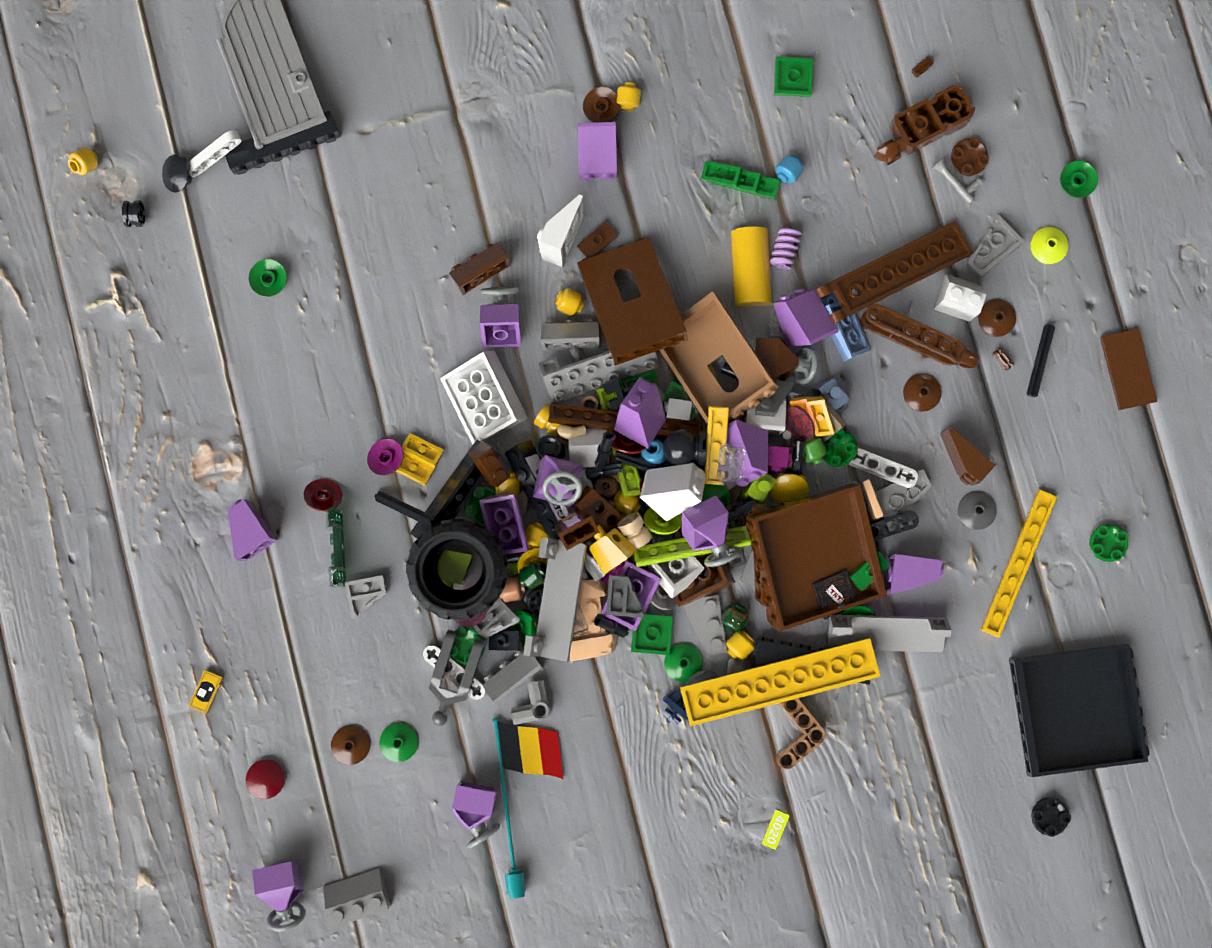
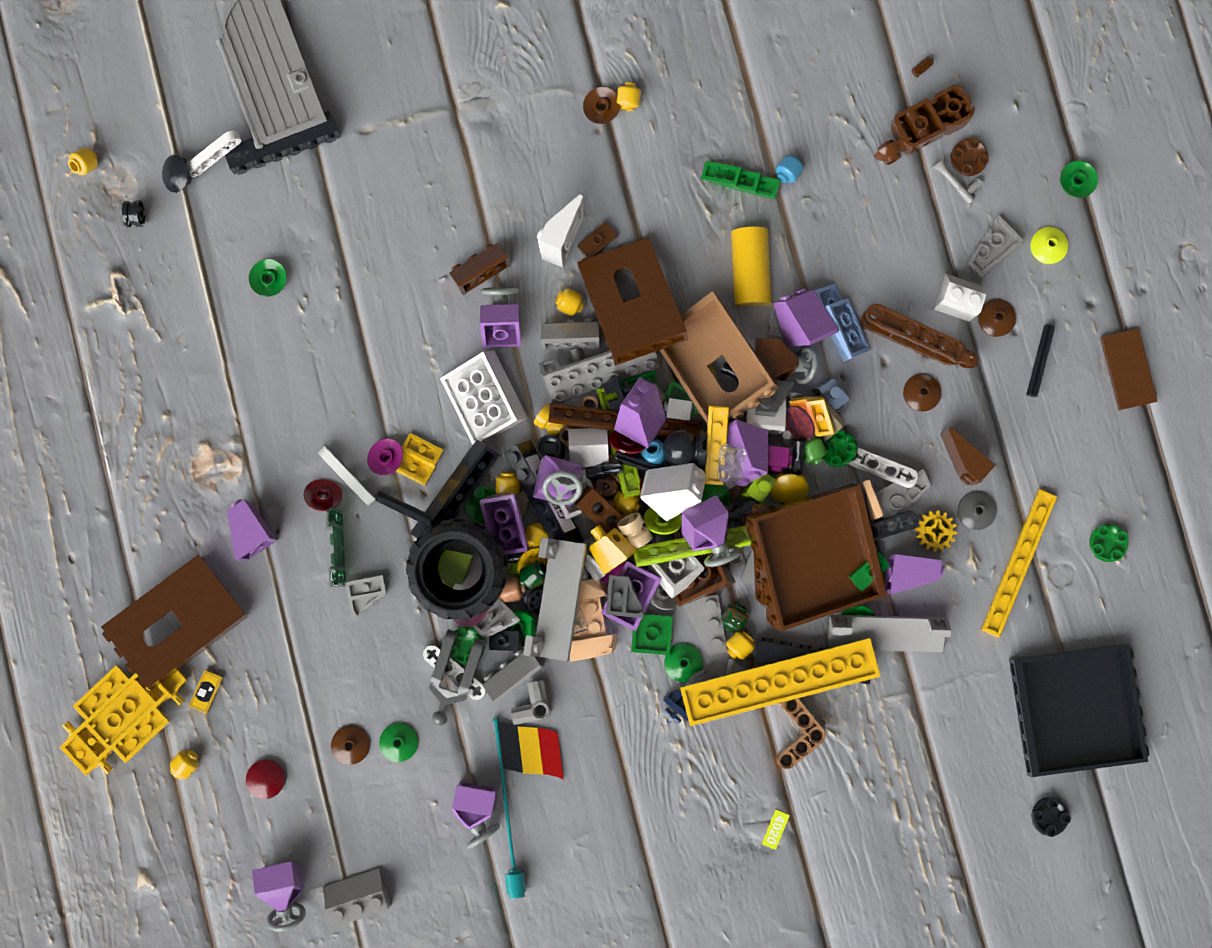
reddish brown brick [468,441,510,488] -> none
reddish brown torso [556,510,600,550] -> none
tan arm [557,425,586,439] -> none
medium lavender slope [577,122,617,181] -> none
black pin [594,432,616,468] -> none
black axle [594,614,629,638] -> none
lavender piece [770,228,802,270] -> none
green plate [774,57,813,97] -> none
tile [812,569,856,620] -> none
reddish brown hinge [815,221,973,324] -> none
reddish brown piece [993,348,1014,371] -> none
none -> yellow piece [59,665,189,776]
none -> reddish brown panel [101,554,247,690]
none -> yellow head [170,750,200,779]
none -> white beam [317,446,375,506]
none -> yellow gear [914,510,958,552]

